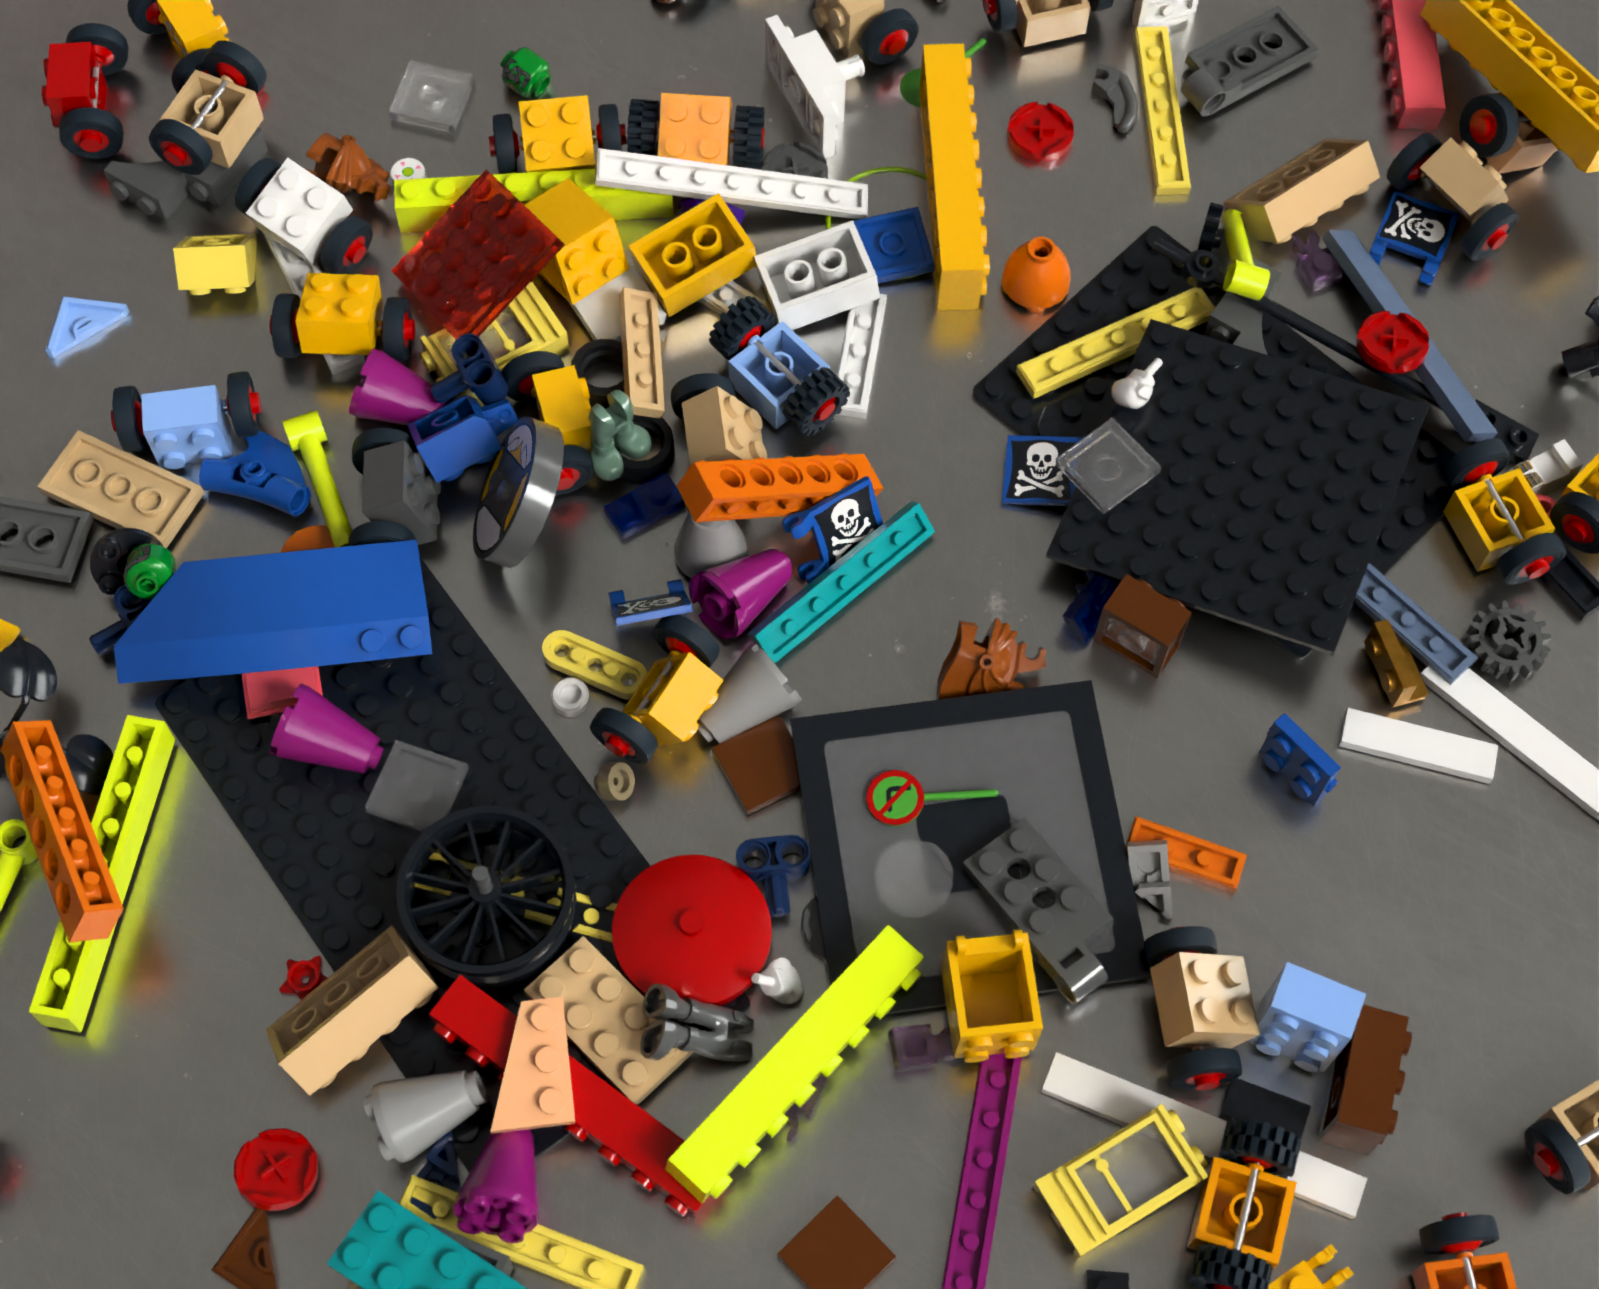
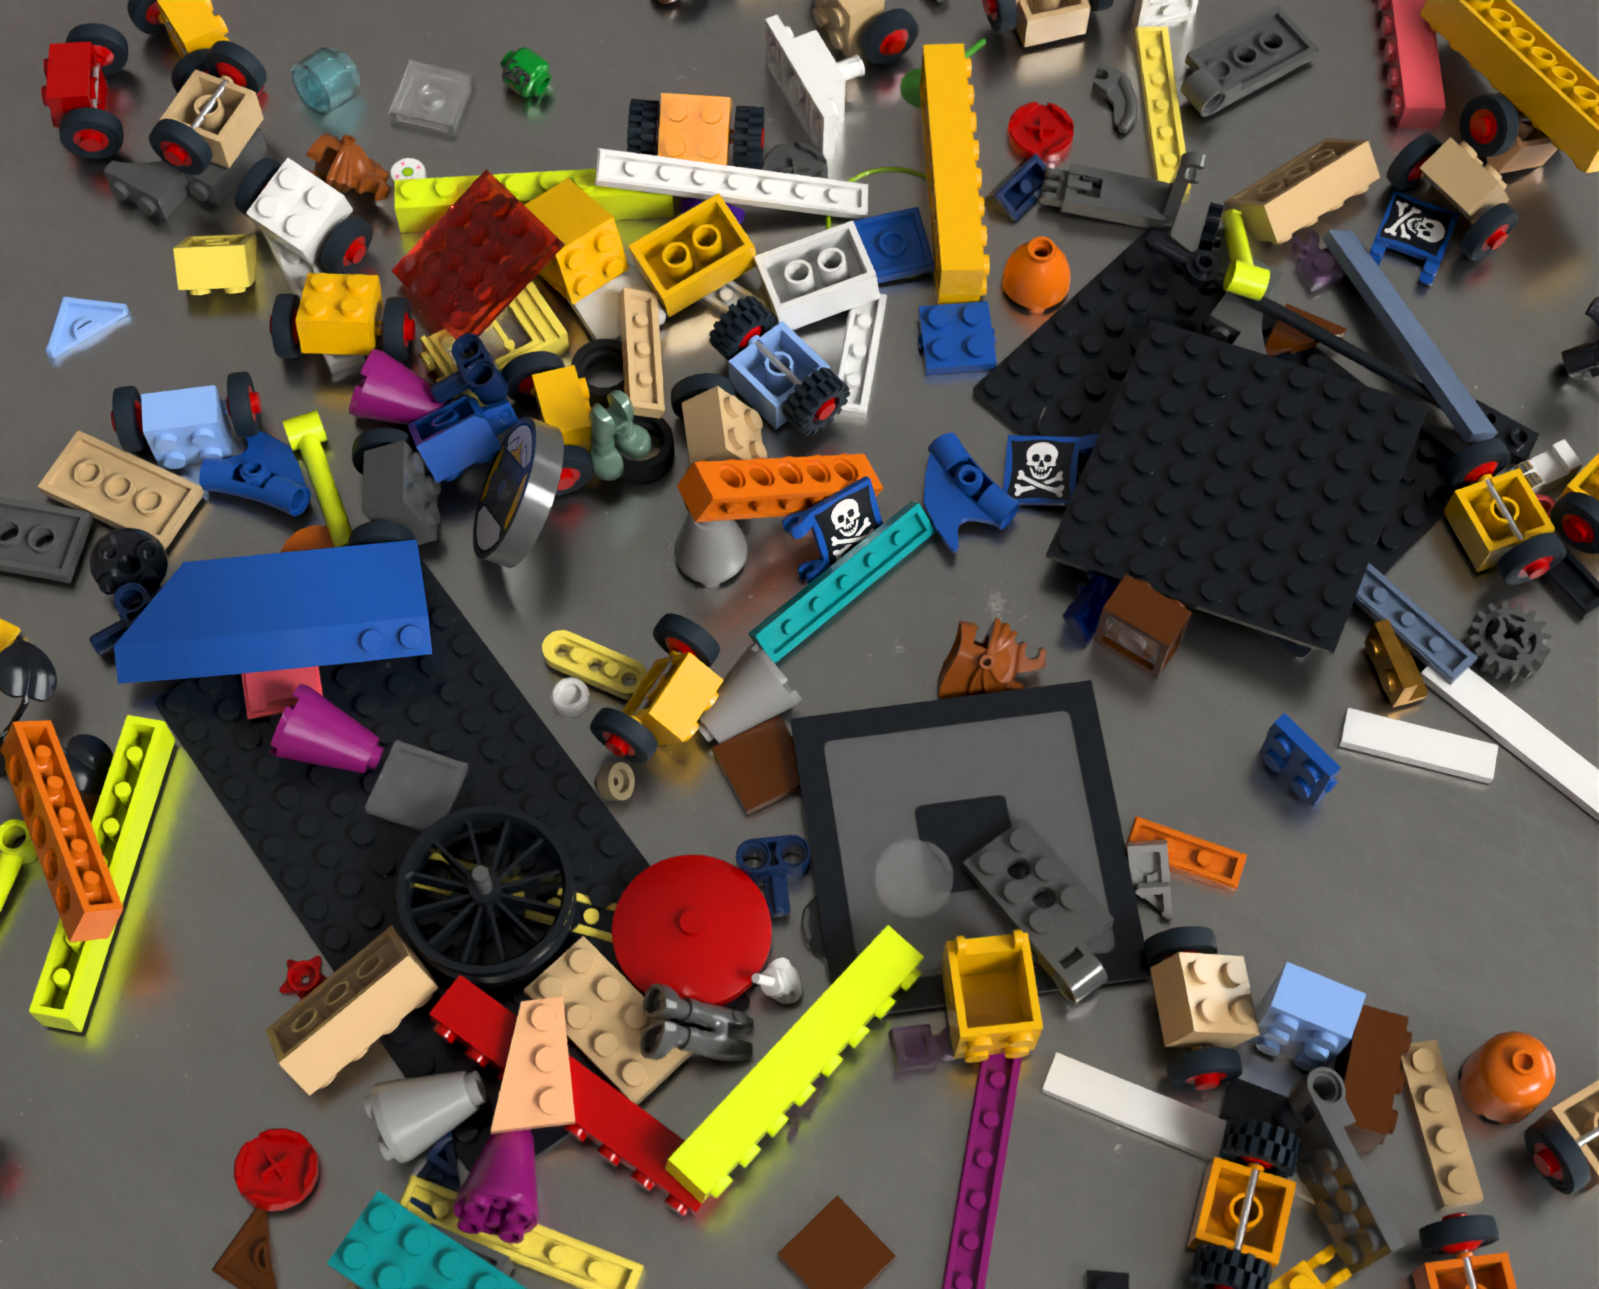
green head [123,543,176,600] -> none
yellow brick [489,95,627,174] -> none
clear blue plate [604,472,685,539] -> none
blue flag [608,579,693,626] -> none
magenta cone [688,548,792,640] -> none
piece [866,770,998,827] -> none
light yellow tile [1016,287,1215,399] -> none
door [1033,1104,1209,1259] -> none
clear tile [1056,417,1161,514] -> none
white piece [1111,358,1163,409] -> none
red tile [1356,311,1430,374] -> none
none -> clear light blue piece [291,47,360,116]
none -> blue plate [918,301,997,375]
none -> blue pin [923,432,1020,553]
none -> dark blue slope [984,153,1048,222]
none -> dark grey hinge [1039,152,1207,229]
none -> reddish brown tile [1265,303,1347,356]
none -> dark grey hinge [1289,1067,1405,1276]
none -> tan plate [1399,1039,1484,1210]
none -> orange cylinder [1459,1031,1556,1125]

